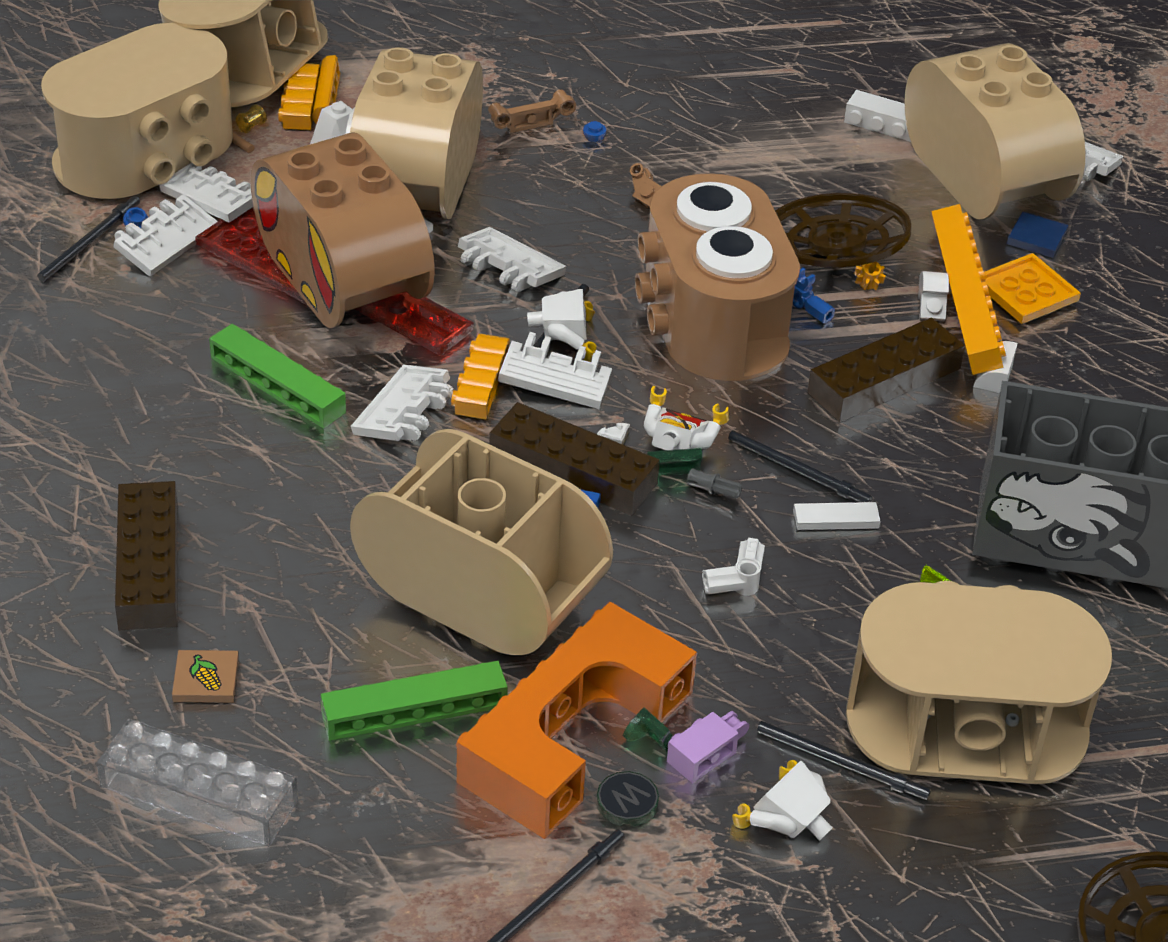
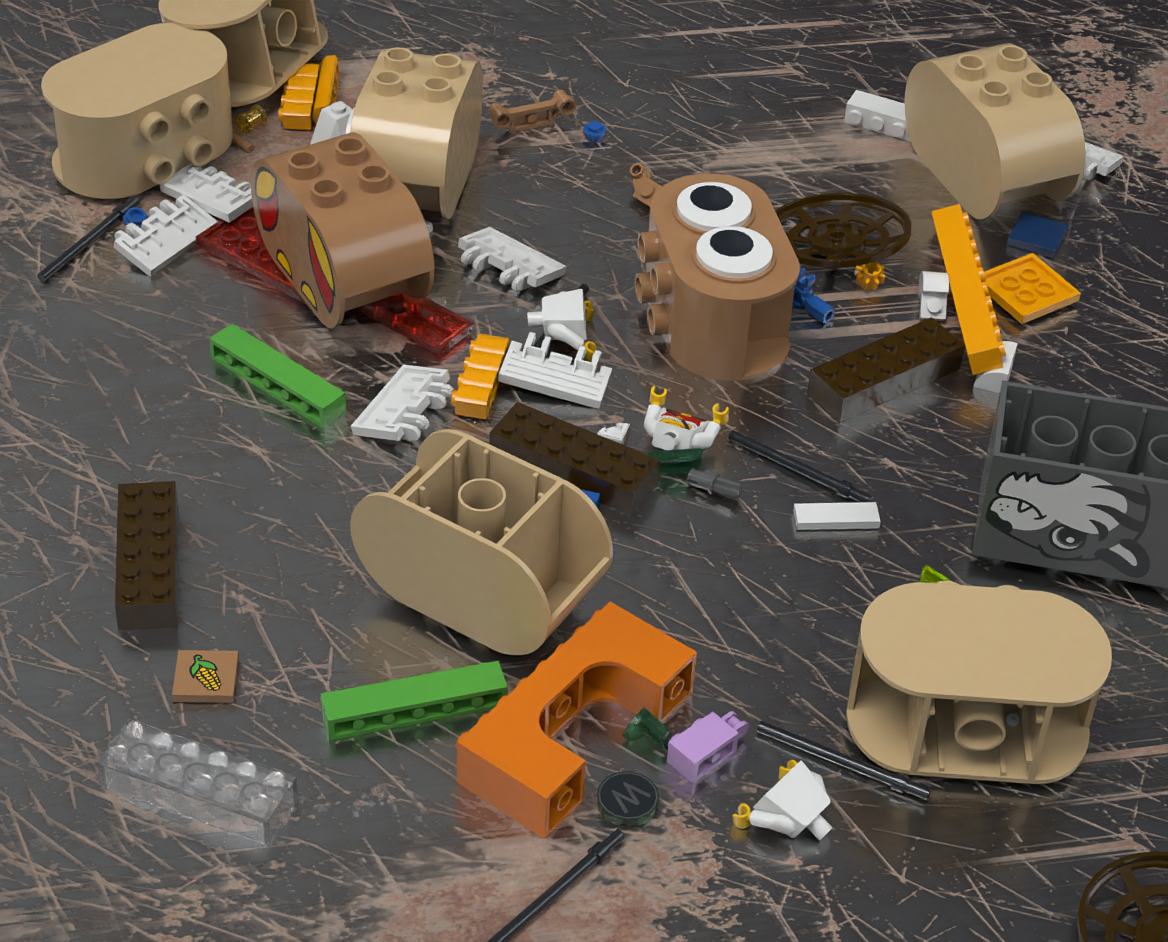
white piece [702,538,765,596] -> none

